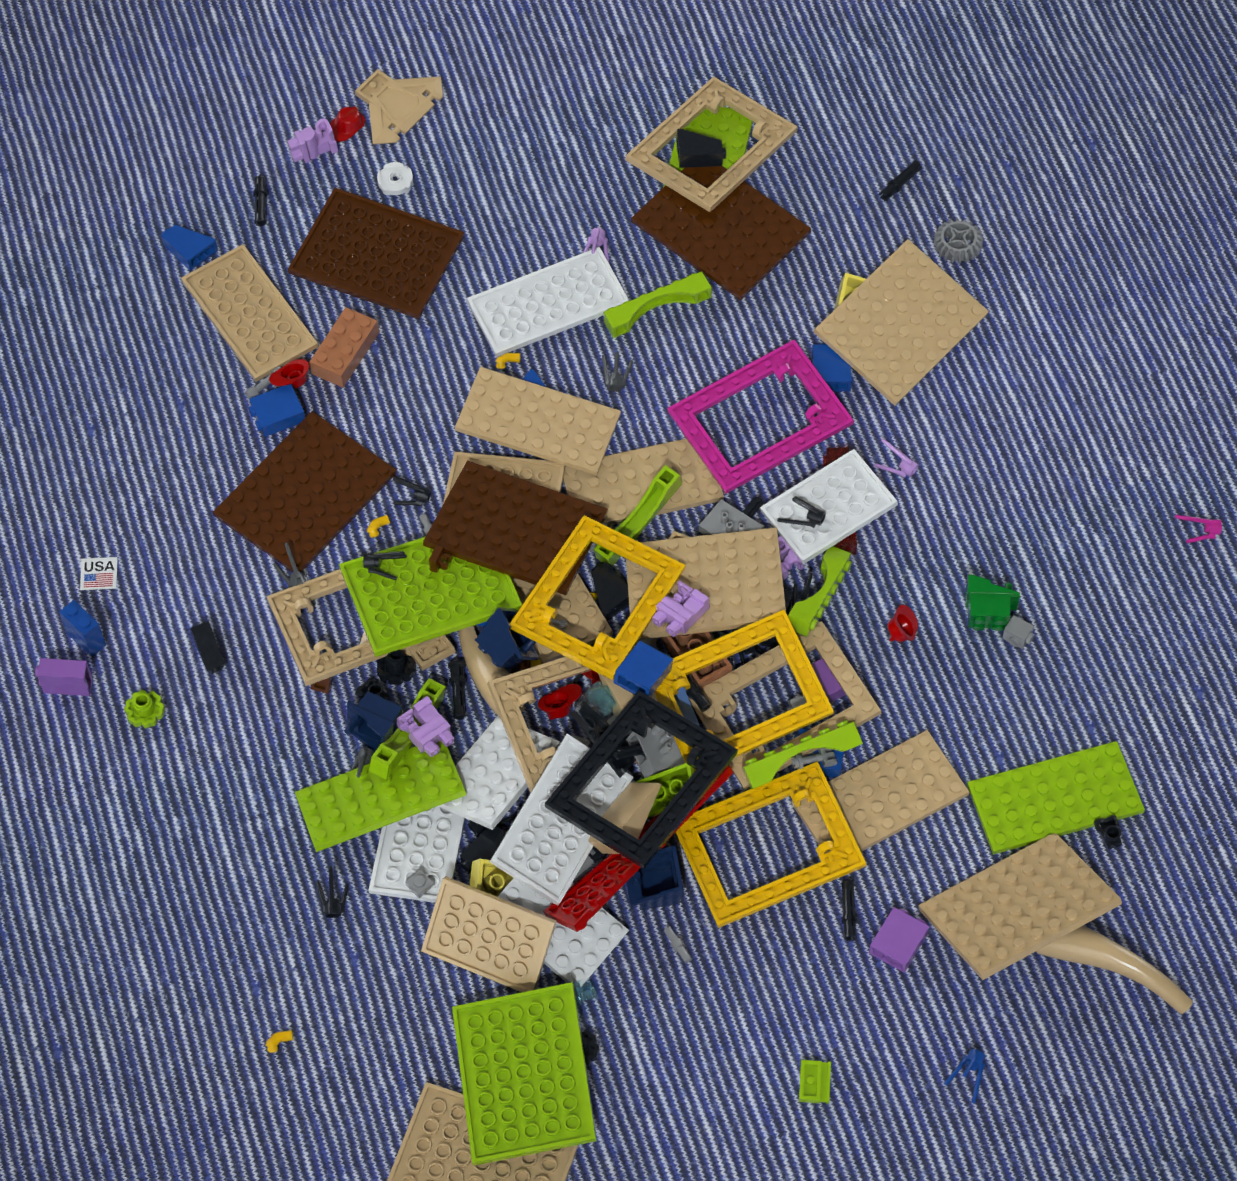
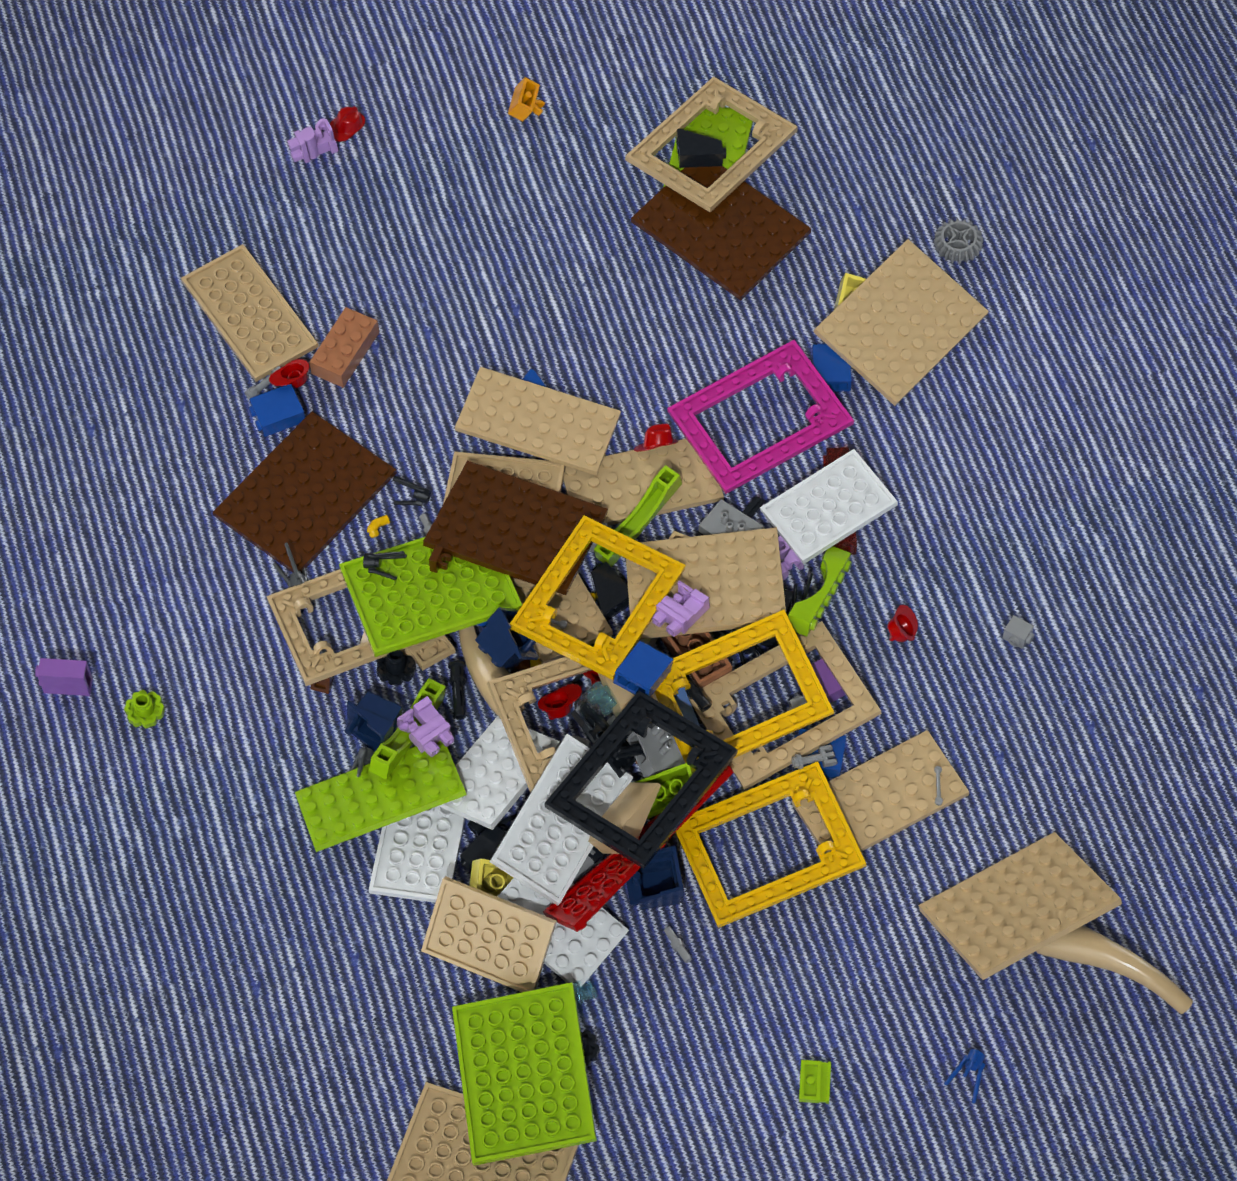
blue brick [59,600,106,657] -> none
sticker [80,557,117,590] -> none
blue slope [161,225,218,271] -> none
black slope [190,621,225,674] -> none
black pin [253,175,267,226] -> none
yellow arm [265,1030,293,1053] -> none
reddish brown plate [288,188,465,319] -> none
black plant [316,866,349,918] -> none
tan plate [355,69,443,144] -> none
black plate [356,678,389,700] -> none
white plate [377,162,413,195] -> none
light grey plate [405,869,434,898] -> none
white plate [467,247,629,357] -> none
yellow arm [495,353,521,369] -> none
lavender plant [583,228,610,265] -> none
dark grey plant [602,352,633,392] -> none
lime arch [603,271,712,338] -> none
lime arch [742,720,863,789] -> none
black plant [777,496,826,528] -> none
black pin [841,880,858,941] -> none
medium lavender brick [869,907,929,973] -> none
lavender plant [874,439,919,478] -> none
black pin [879,160,922,201] -> none
green piece [965,574,1020,631] -> none
lime plate [967,741,1145,855] -> none
black plate [1094,815,1122,849] -> none
dark pink plant [1175,515,1222,543] -> none
none -> light orange brick [508,77,545,122]
none -> red piece [634,423,678,452]
none -> light grey hinge [934,766,943,806]

